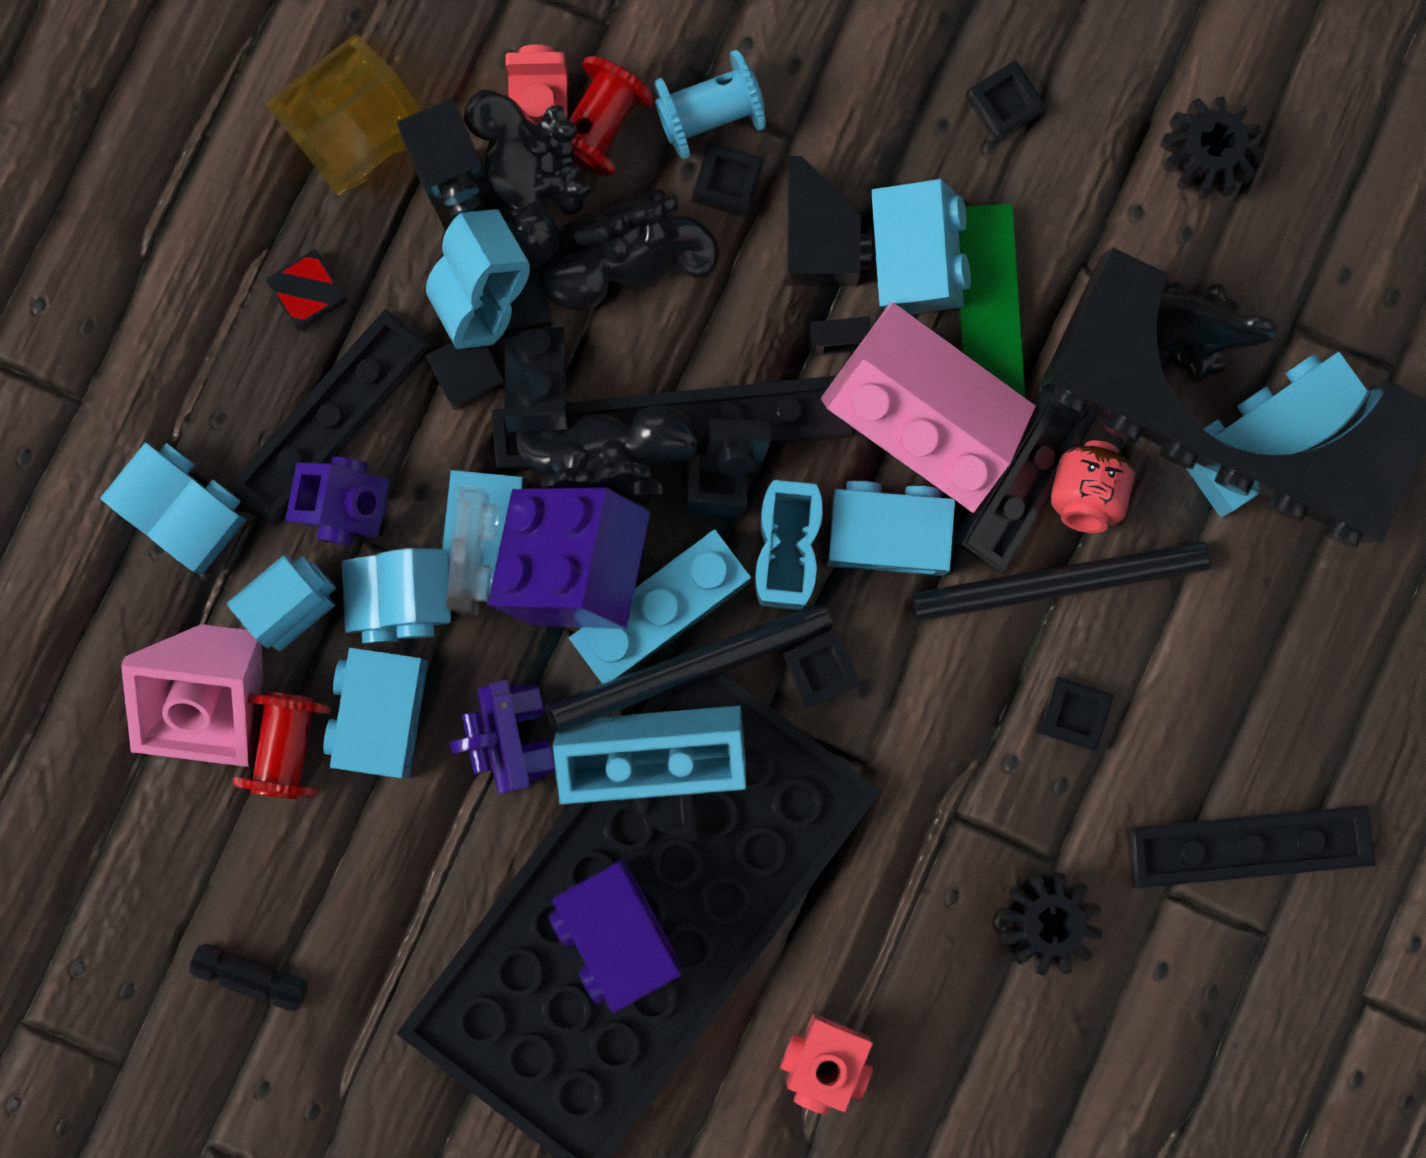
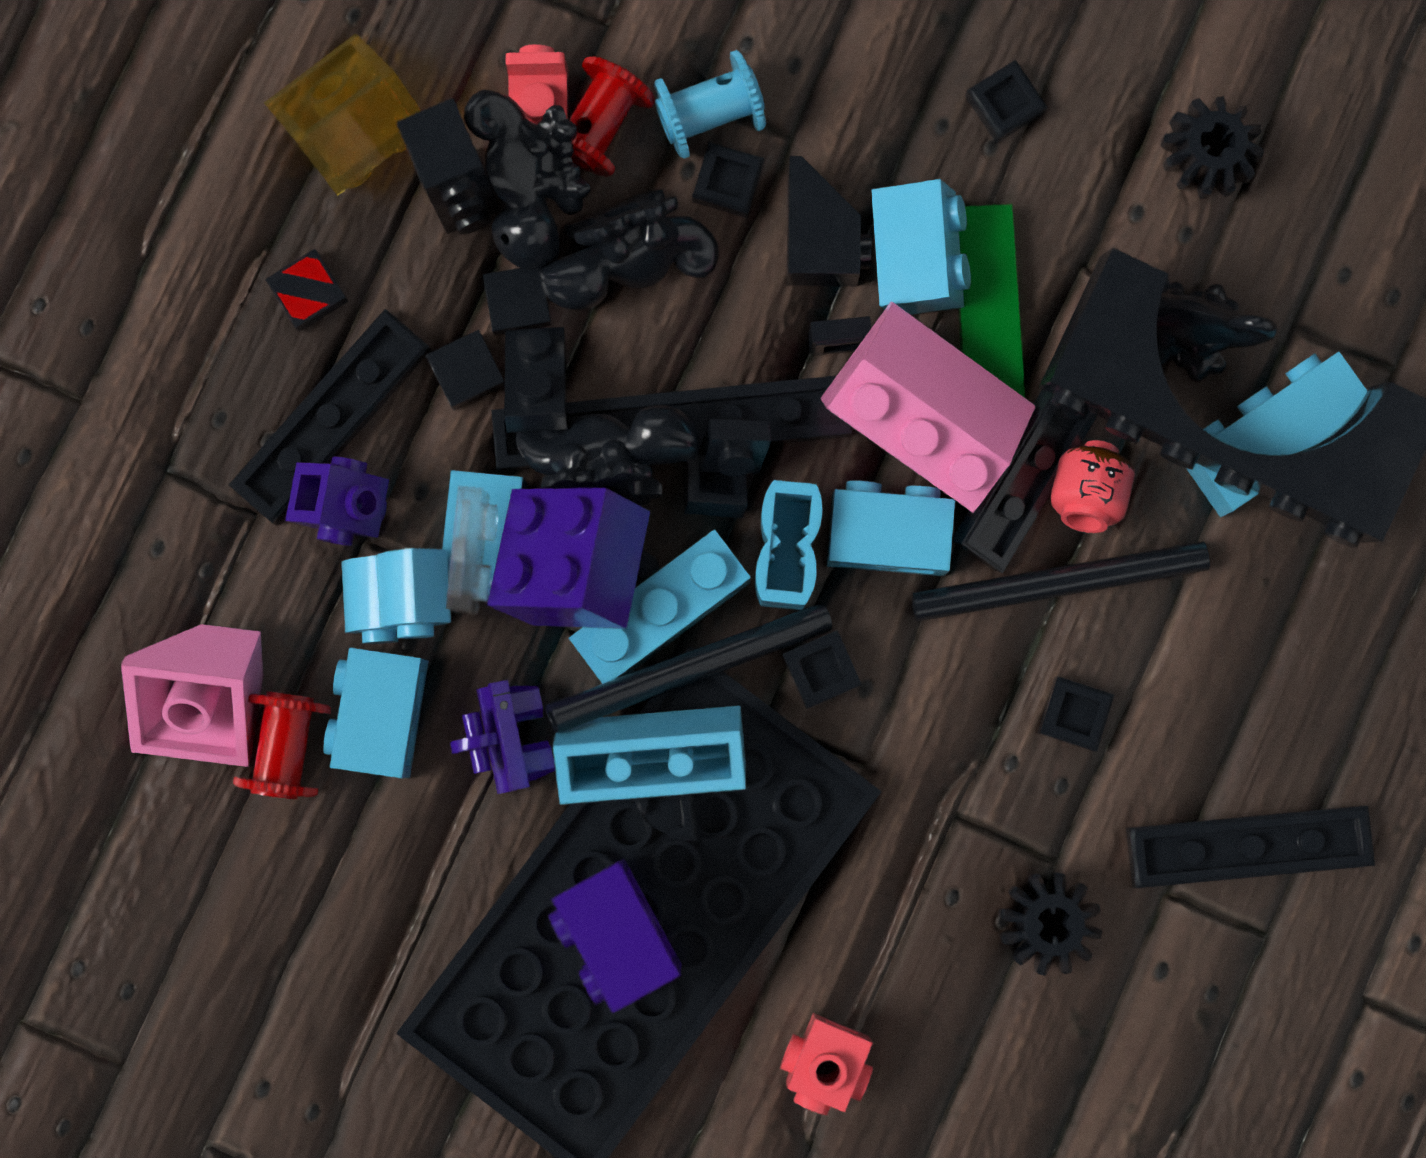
medium azure brick [100,442,246,575] -> none
black axle [189,944,308,1012] -> none
medium azure brick [227,554,337,652] -> none
medium azure brick [426,209,530,349] -> none

